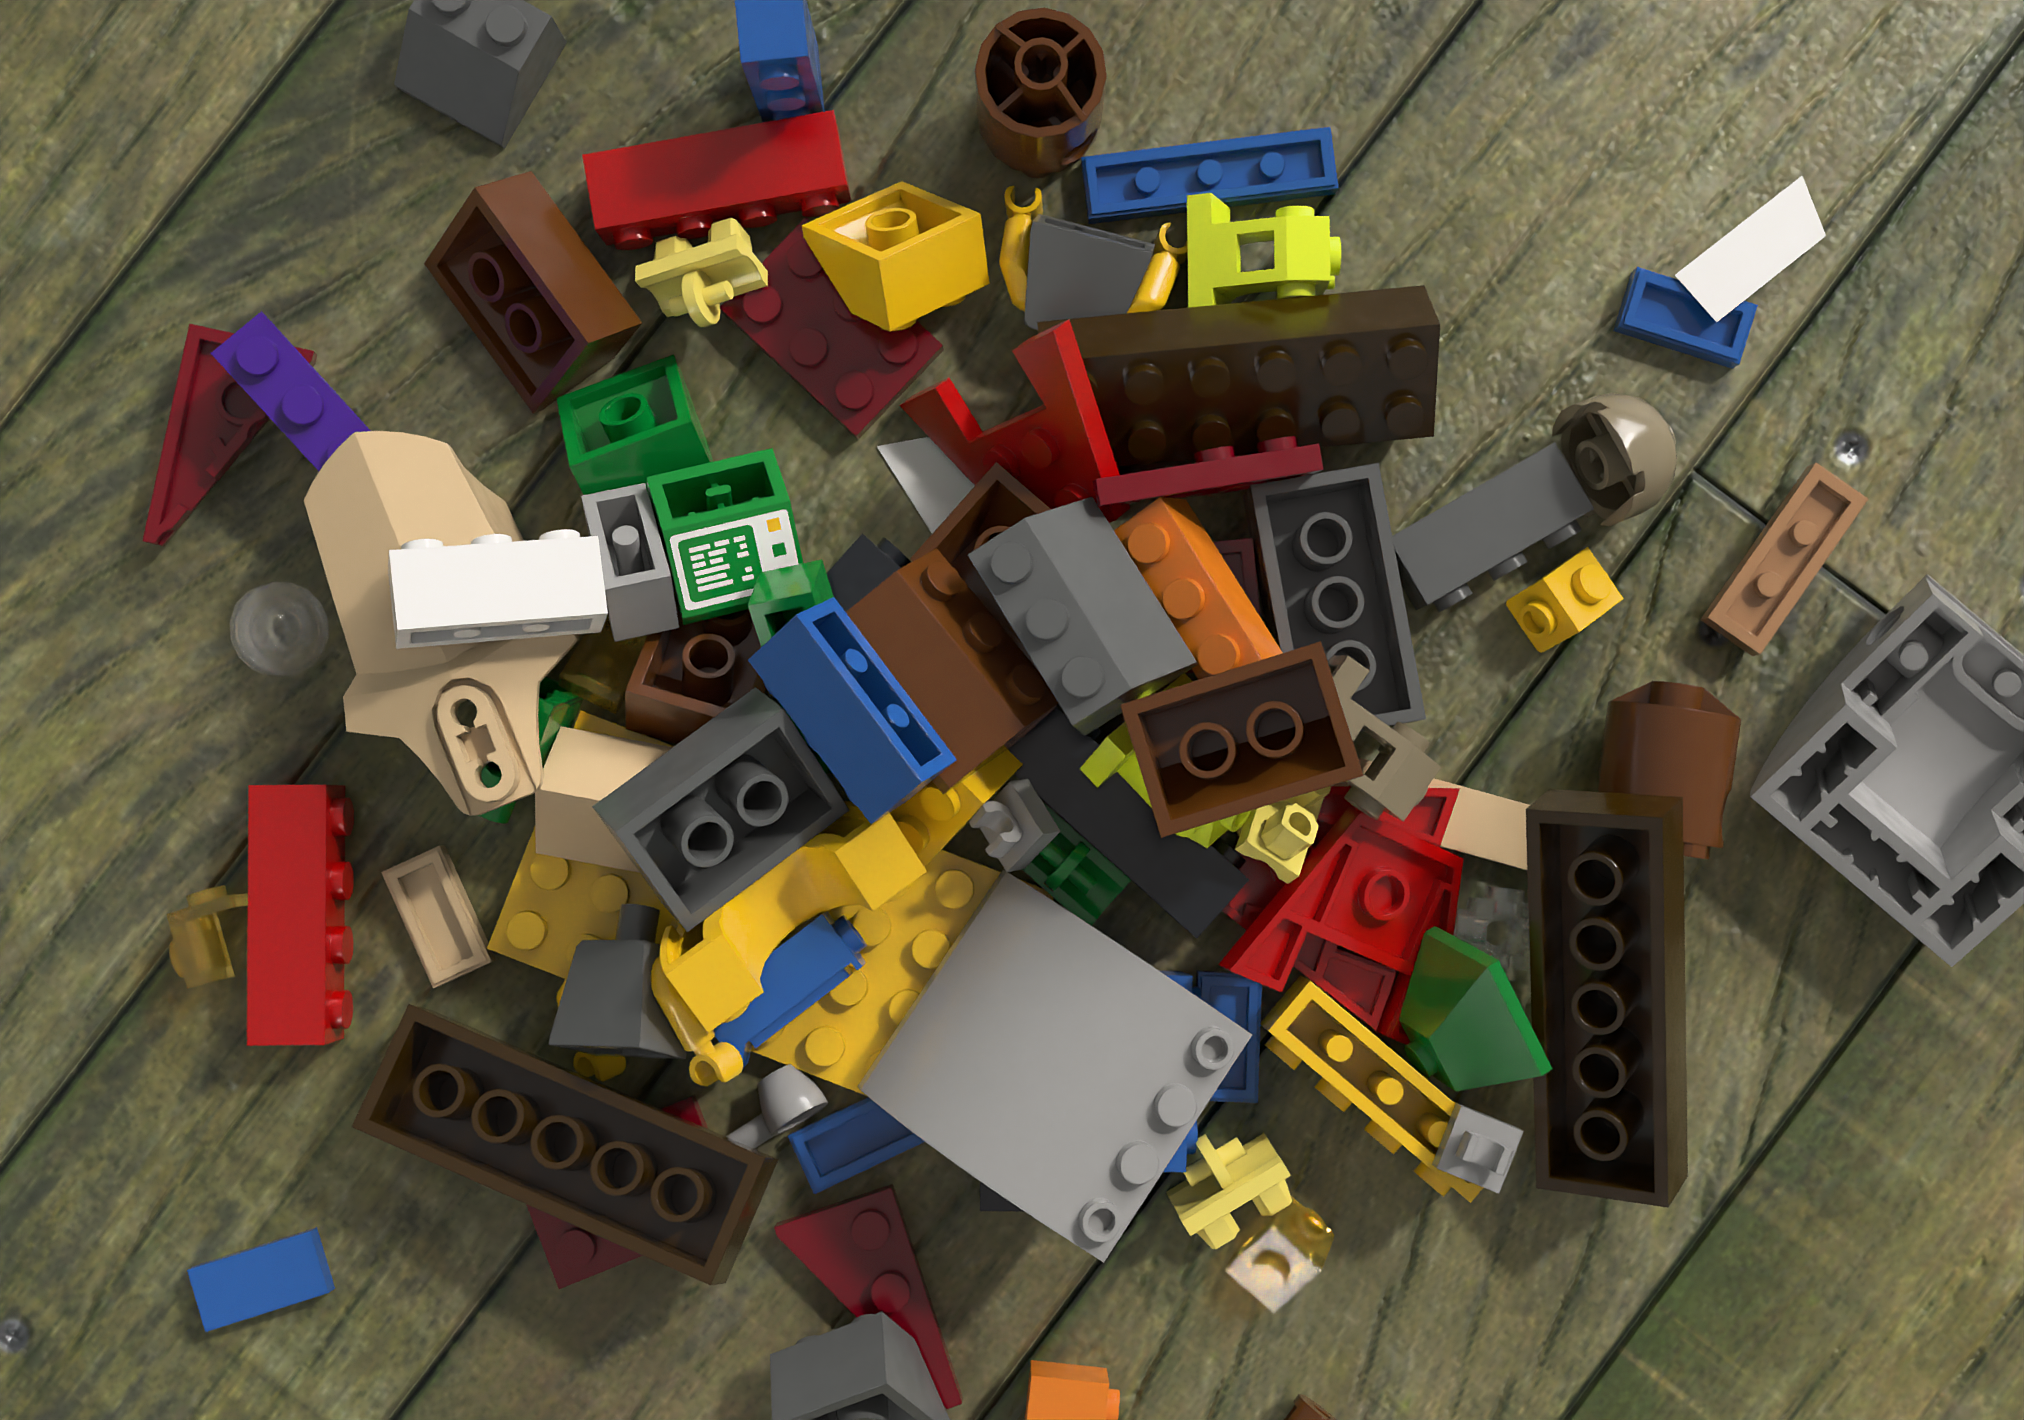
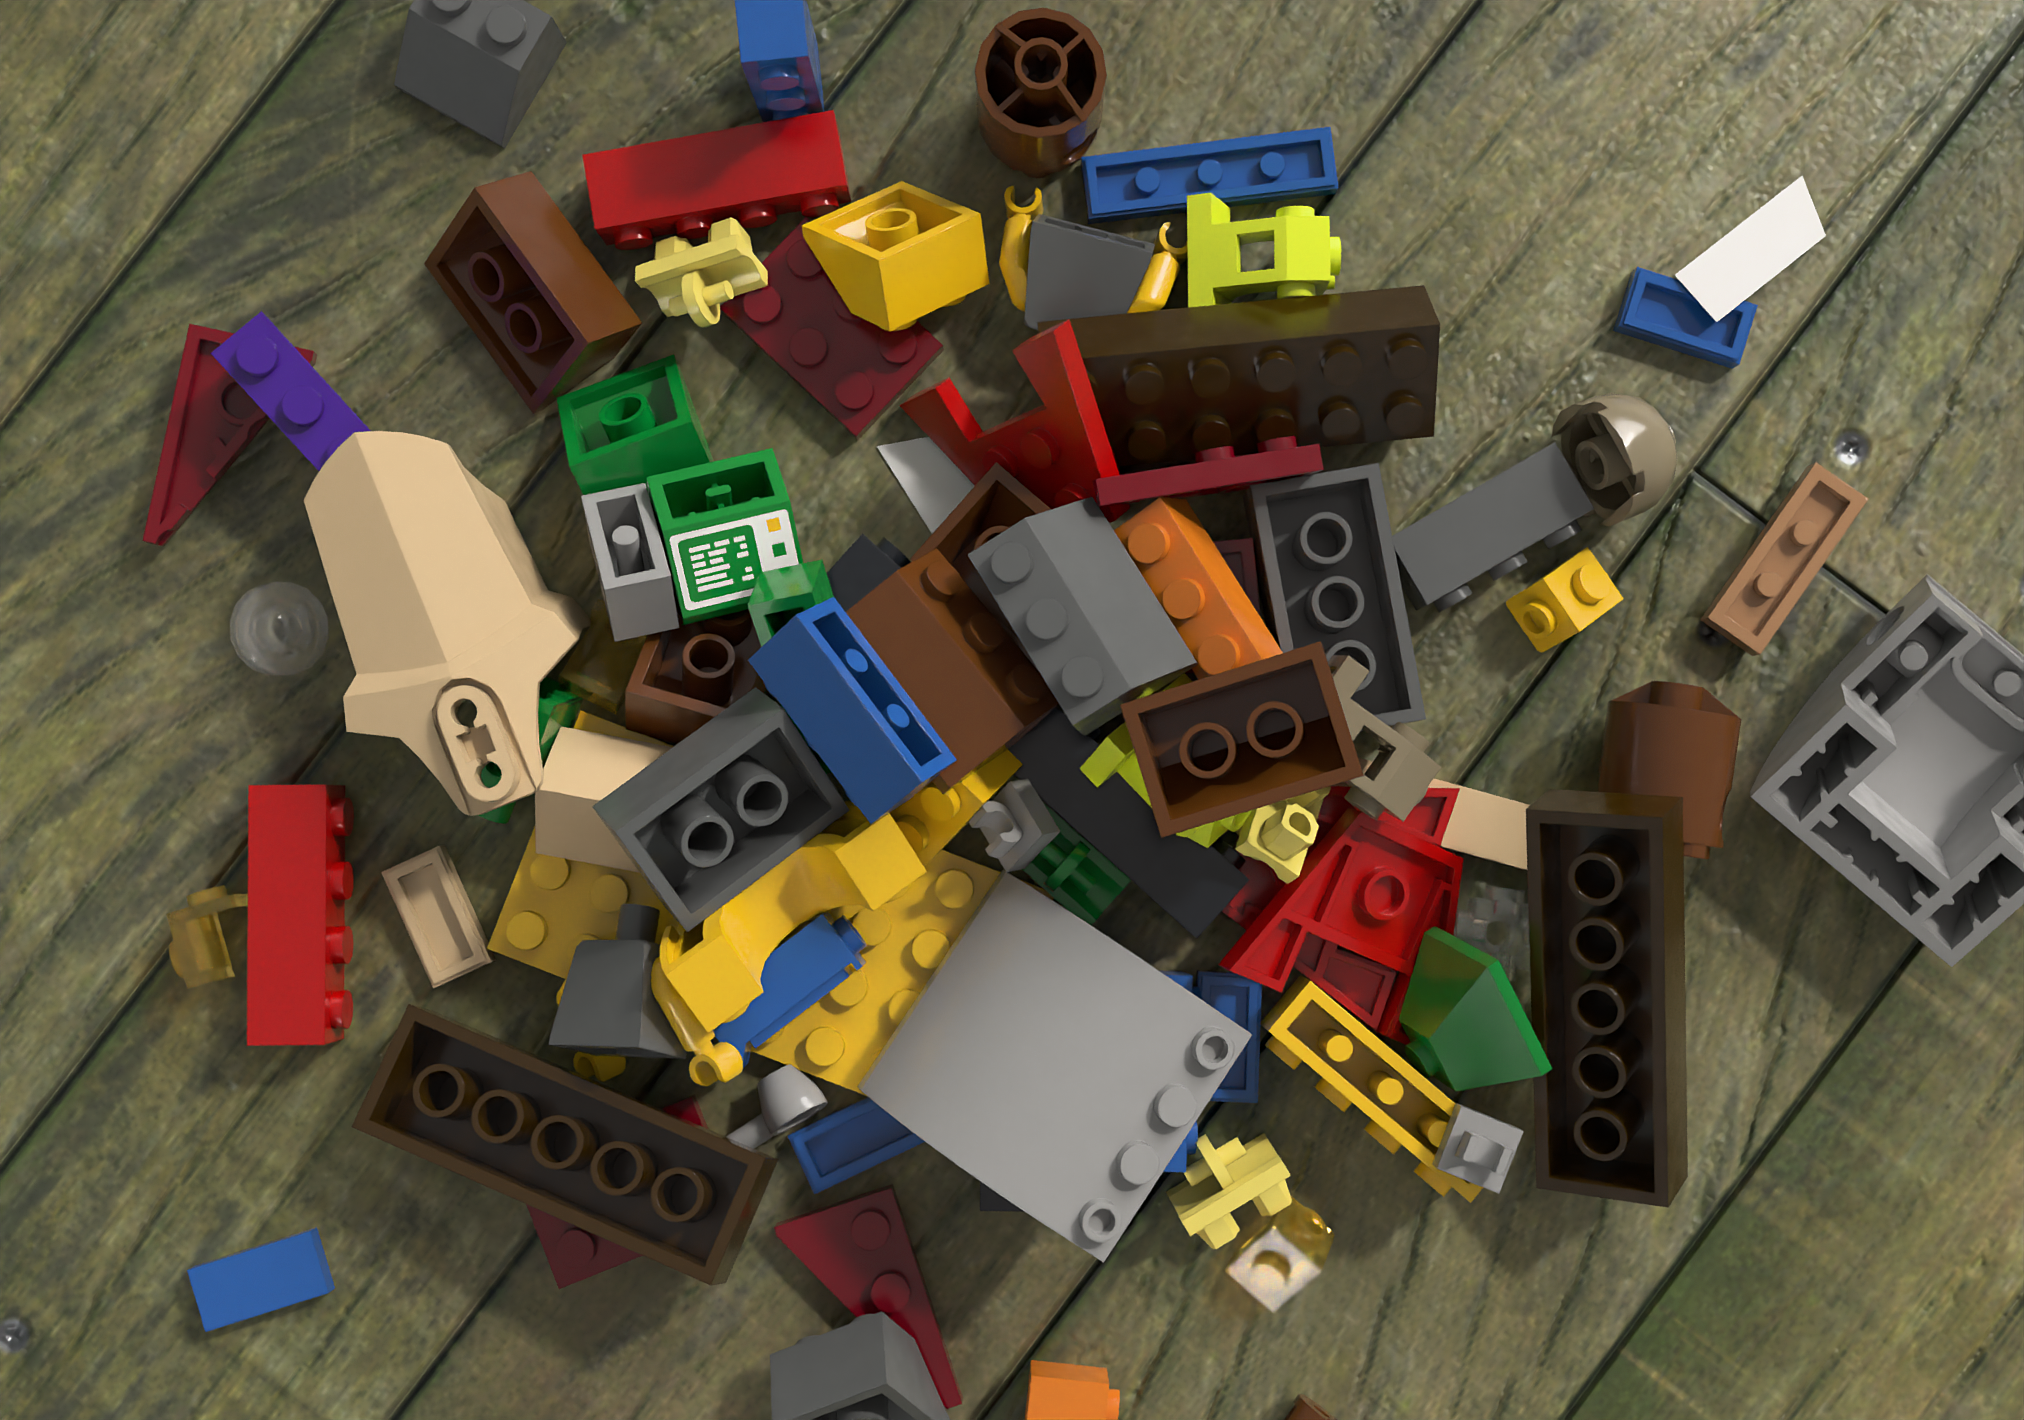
white brick [388,530,608,649] -> none

